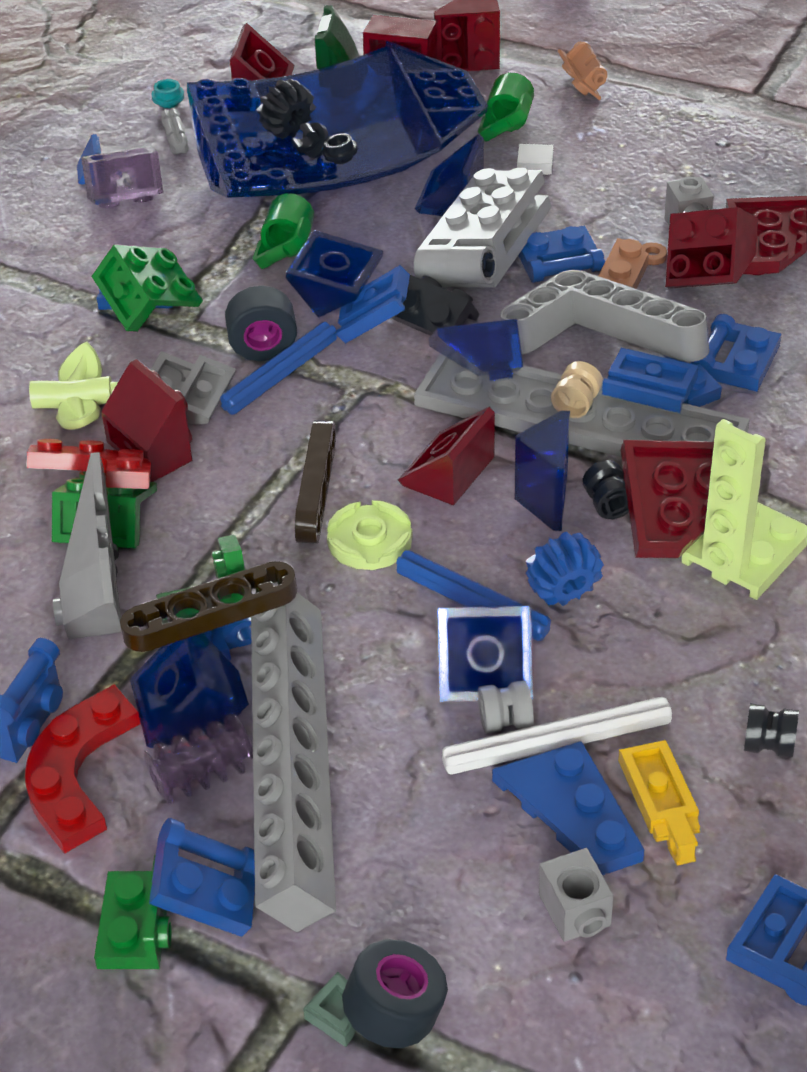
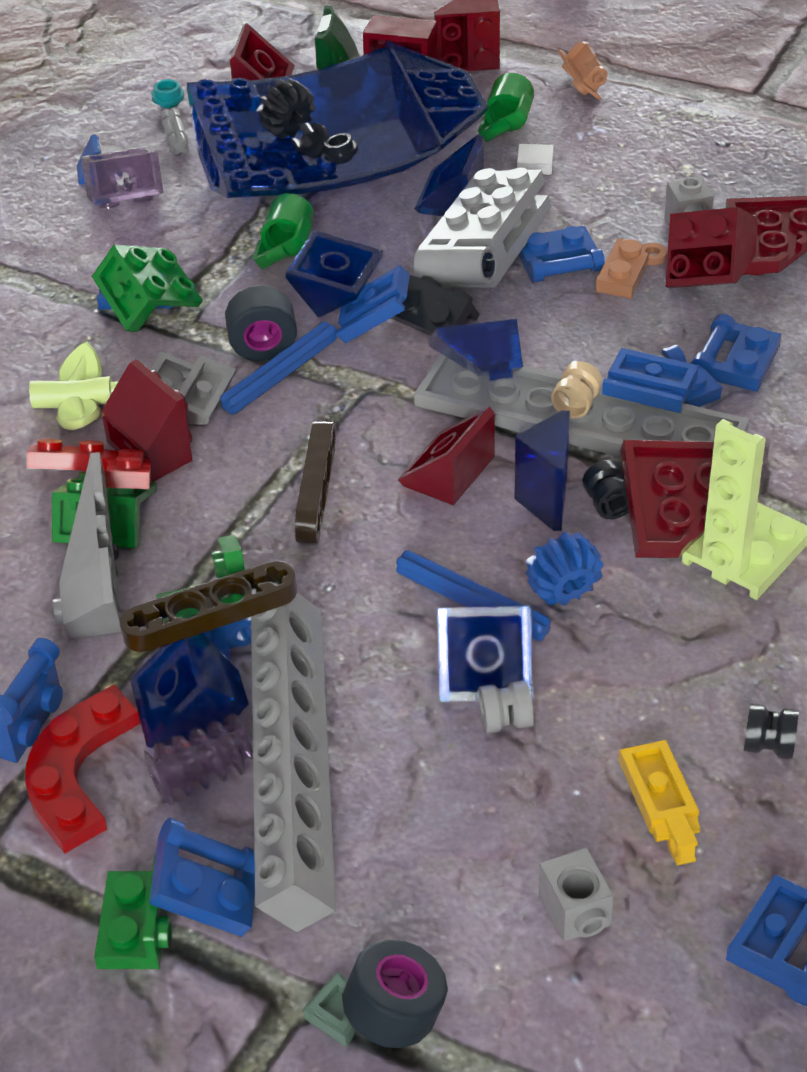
yellowish green tile [327,500,413,570] -> none
white axle [442,697,672,775] -> none
blue wing [492,741,645,875] -> none
light grey beam [500,270,709,362] -> none

